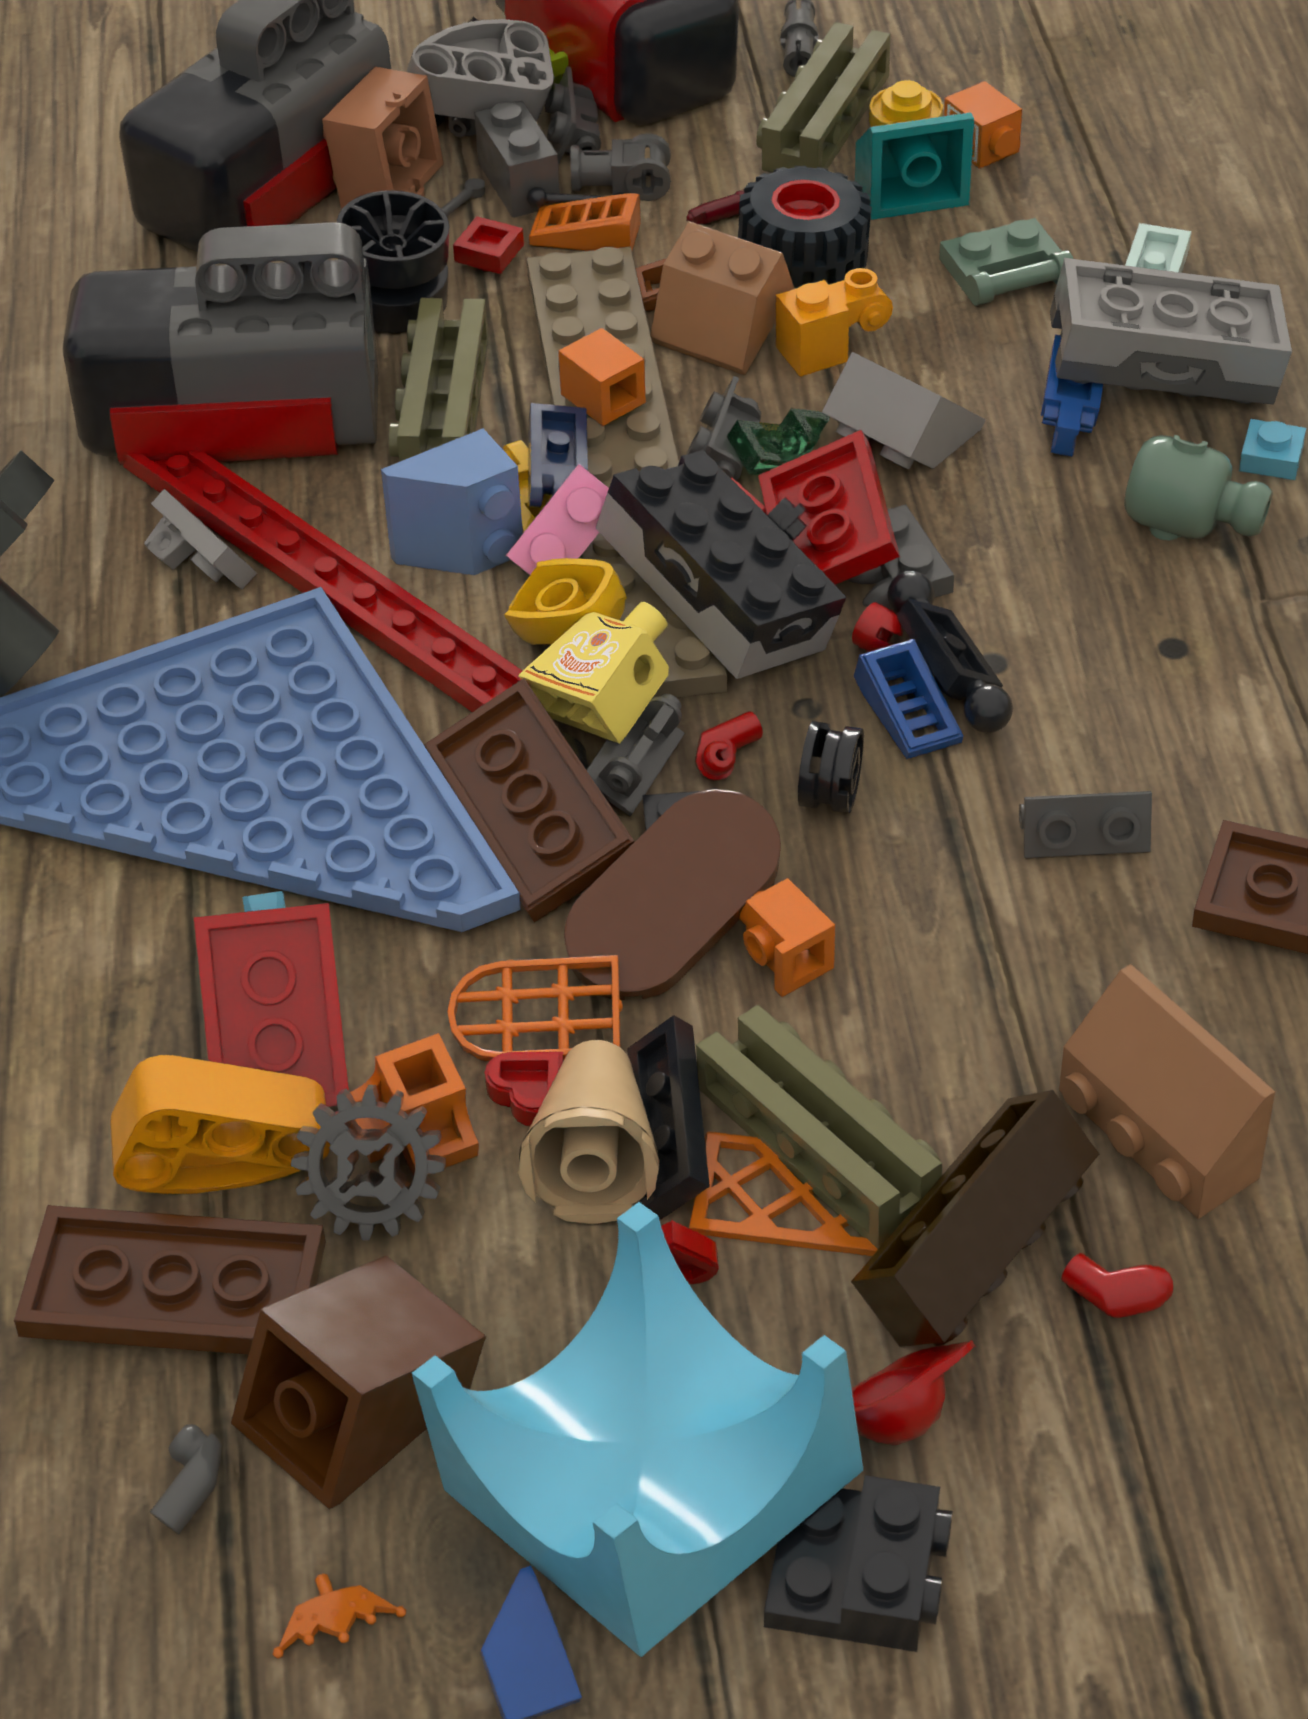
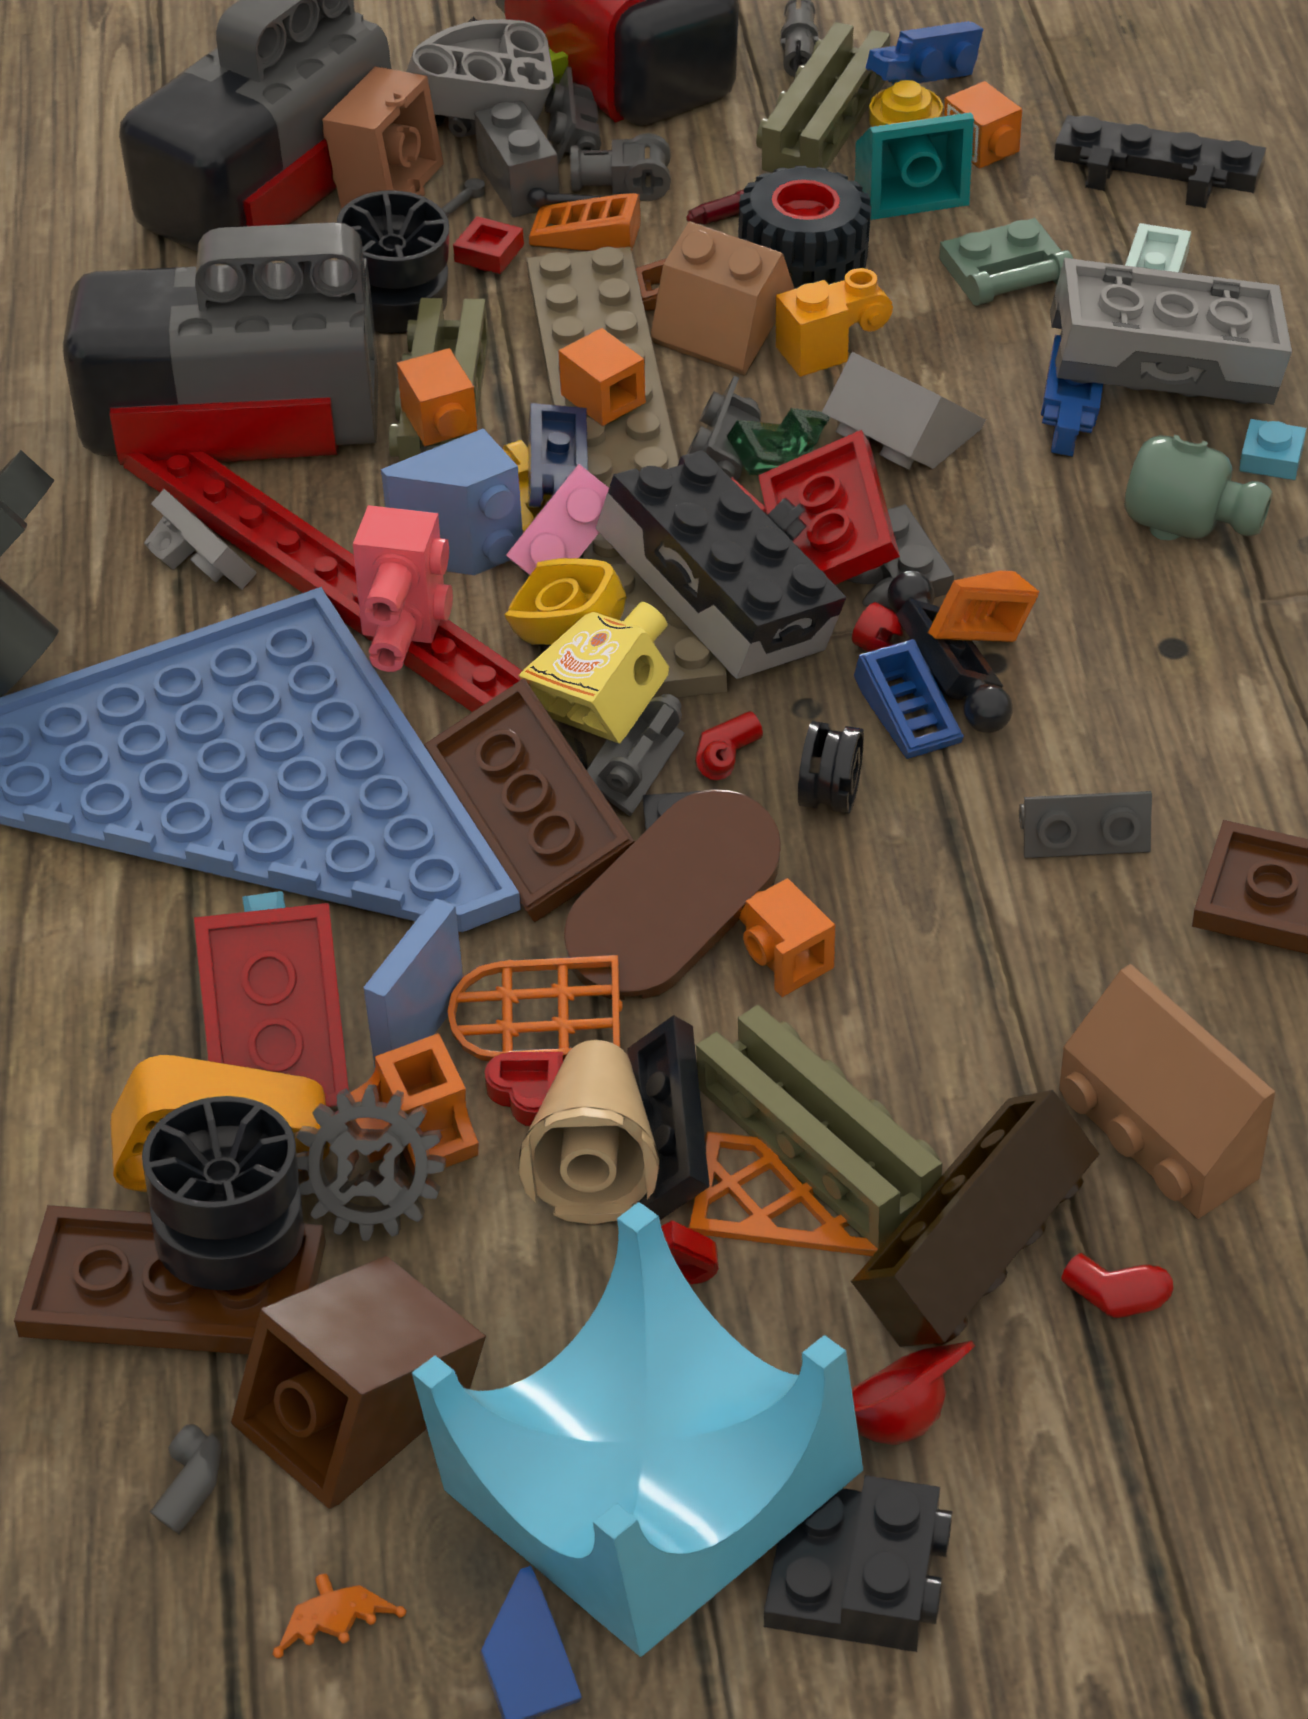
none -> black wheel [142,1096,304,1290]
none -> coral brick [353,505,453,672]
none -> medium blue tile [363,898,463,1067]
none -> orange brick [397,348,478,446]
none -> blue hinge [866,21,984,85]
none -> orange slope [928,570,1040,642]
none -> black hinge [1054,115,1266,208]

